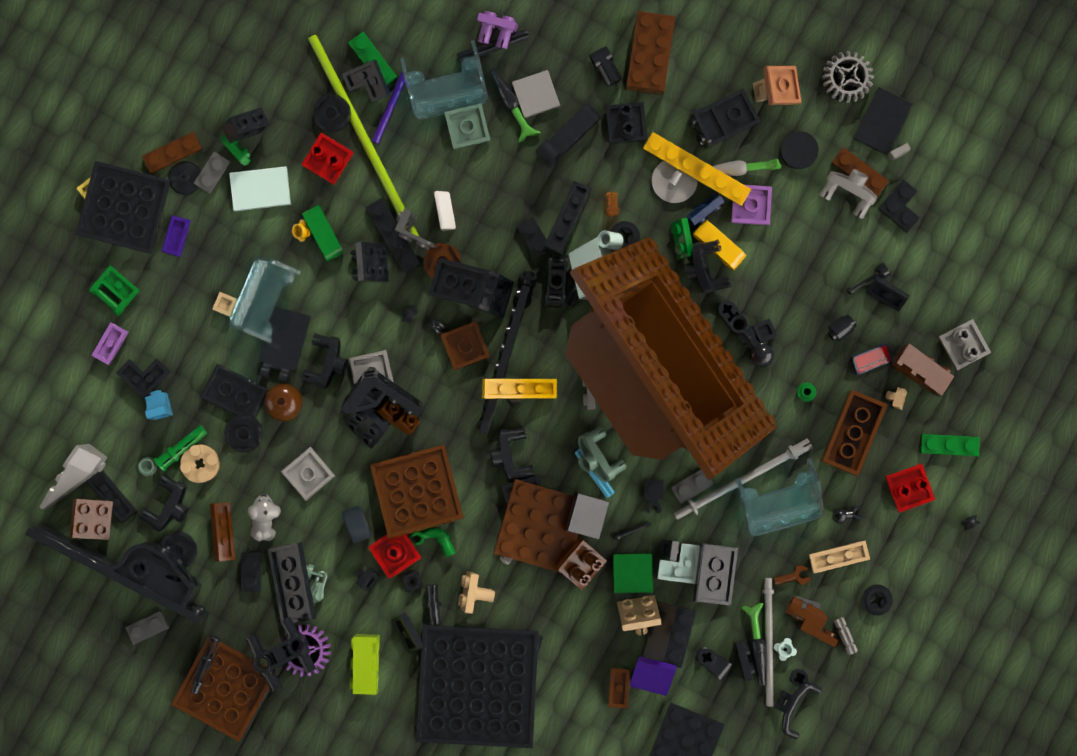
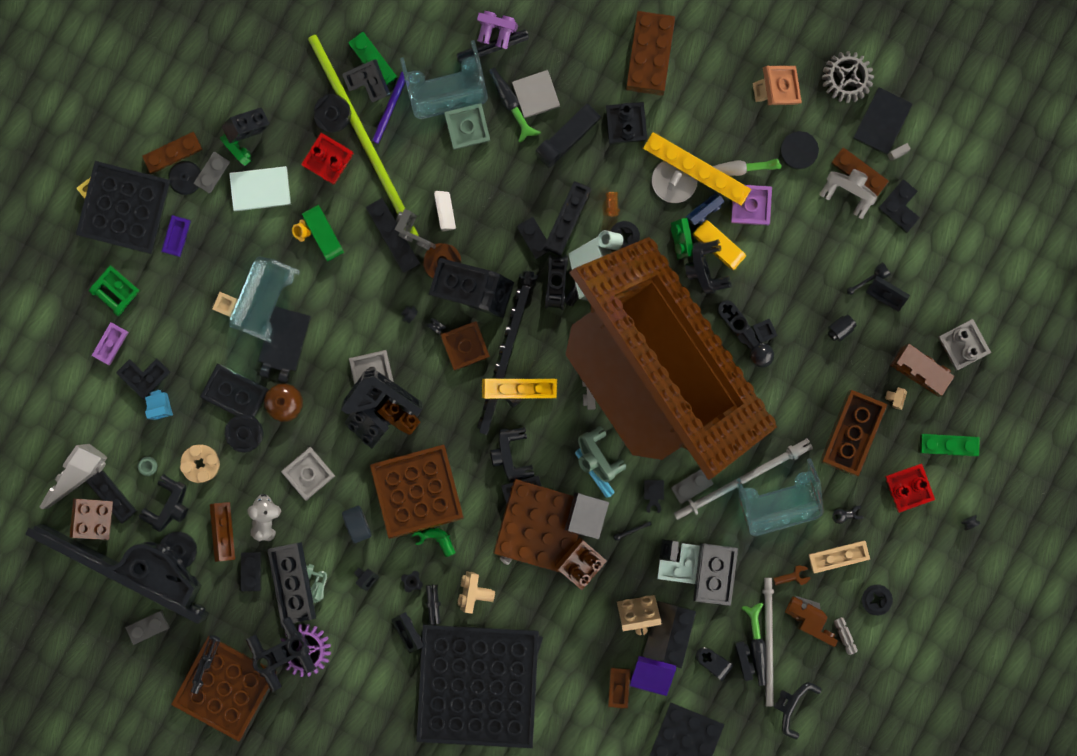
green pin [154,424,208,472] -> none
black connector [301,333,348,390] -> none
black plate [350,242,389,283] -> none
lime wedge [350,634,380,695] -> none
red plate [368,535,422,579] -> none
black piece [589,46,622,87] -> none
green tile [613,553,653,593] -> none
black bracket [687,88,760,150] -> none
light aqua plate [774,638,797,661] -> none
black bush [790,669,808,687] -> none
green plate [797,382,816,402] -> none
slope [850,343,893,376] -> none

